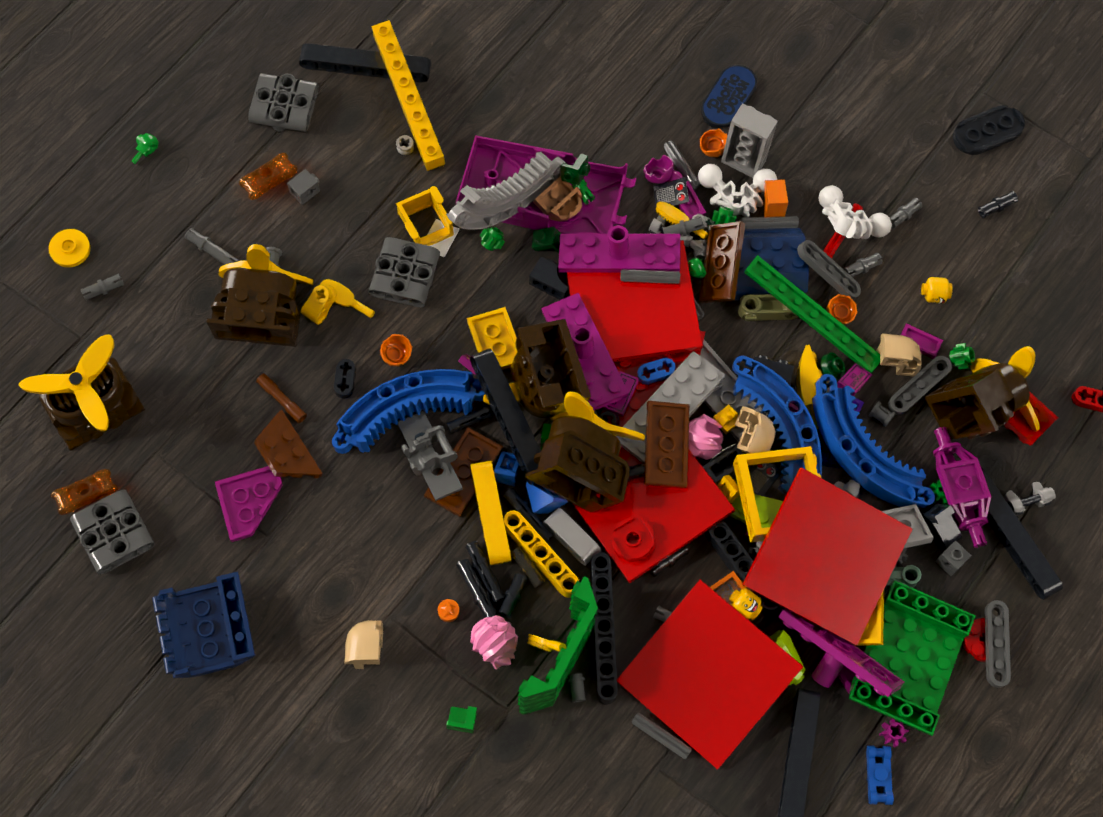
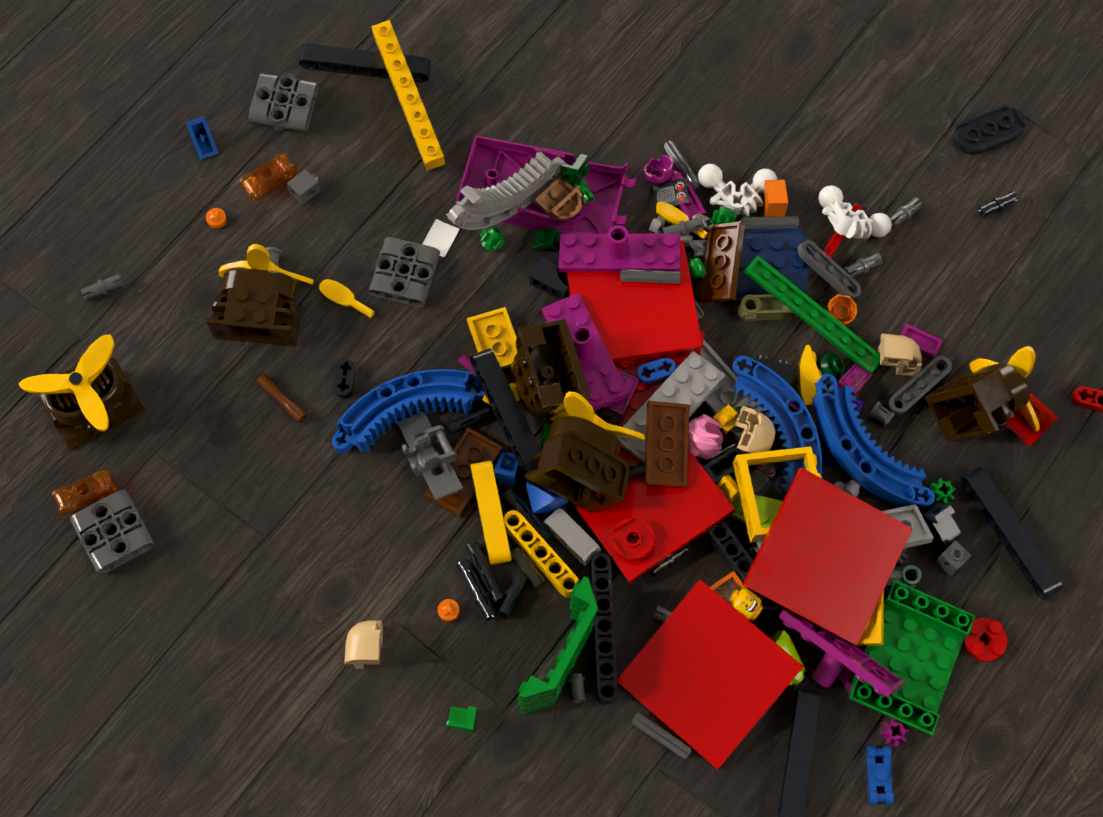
yellow piece [49,229,91,267] -> none
green piece [131,133,158,164] -> none
dark blue slope [152,572,255,678] -> none
dark grey pin [185,228,240,265] -> none
magenta plate [215,466,283,542] -> none
reddish brown wing [254,410,322,478] -> none
yellow piece [301,285,337,325] -> none
orange hair [380,334,412,366] -> none
light grey bush [396,135,414,155] -> none
yellow piece [396,186,454,246] -> none
bright pink hair [470,615,518,669] -> none
yellow piece [527,634,567,652] -> none
orange hair [700,129,728,157] -> none
tile [701,65,757,129] -> none
light grey brick [721,103,778,178] -> none
yellow head [921,277,952,304] -> none
magenta plate [933,427,991,548] -> none
green gear [949,343,975,369] -> none
dark grey plate [985,600,1011,688] -> none
light grey piece [1004,482,1056,515] -> none
none -> blue slope [186,116,218,160]
none -> orange tile [206,208,227,229]

